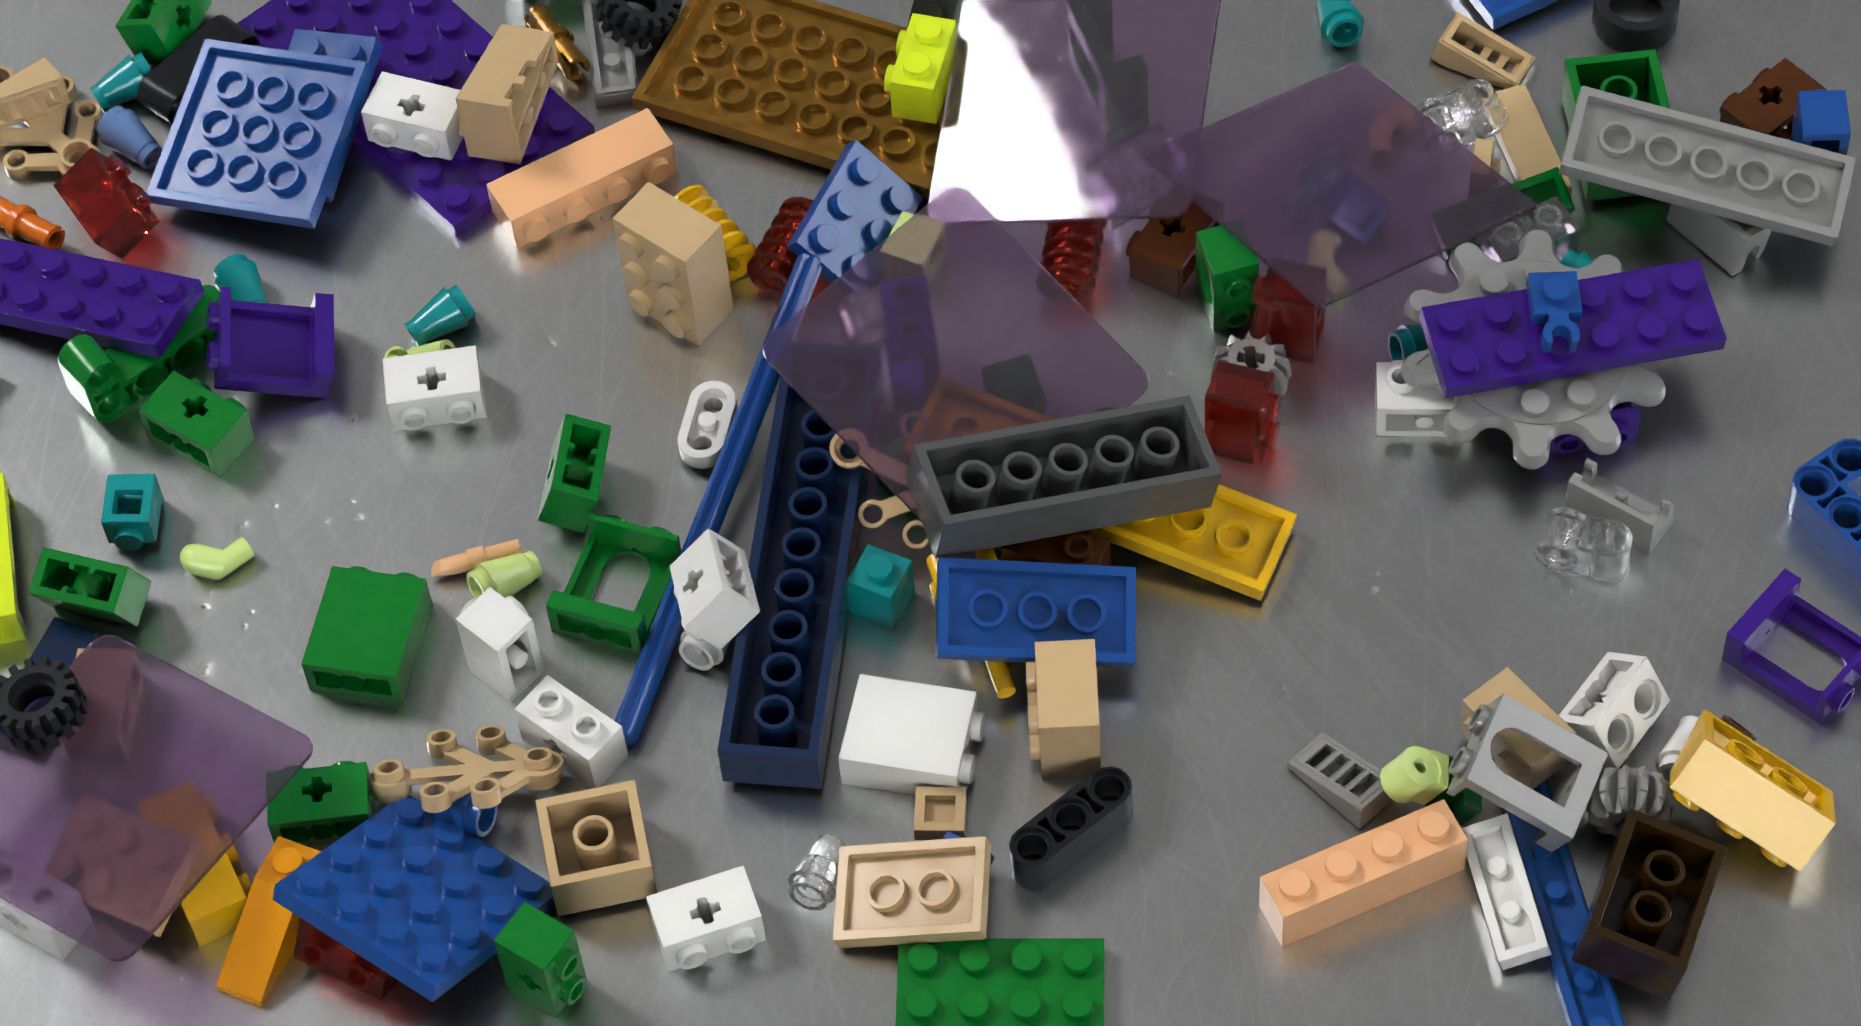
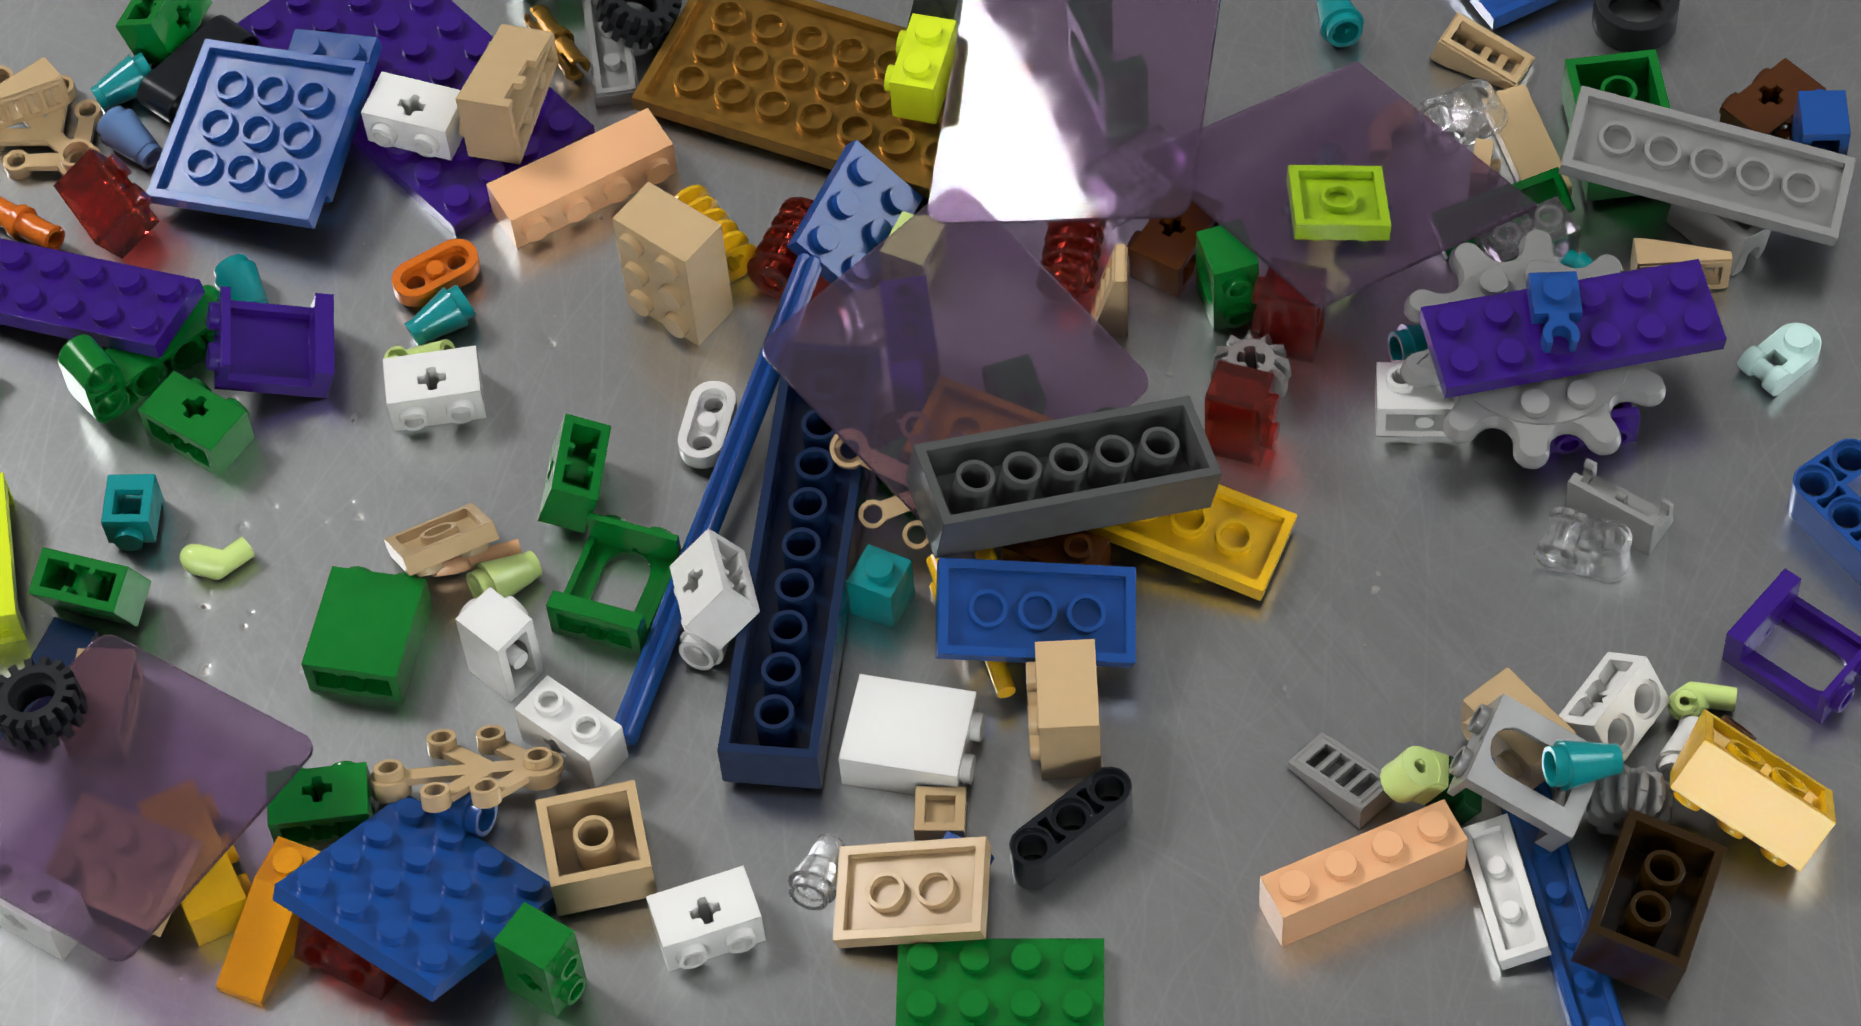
none -> tan plate [384,503,499,577]
none -> orange plate [392,239,481,307]
none -> tan slope [1090,244,1129,338]
none -> lime plate [1286,165,1391,242]
none -> teal cone [1542,740,1623,791]
none -> tan slope [1630,238,1733,289]
none -> yellowish green arm [1667,681,1737,720]
none -> light aqua plate [1737,322,1822,396]

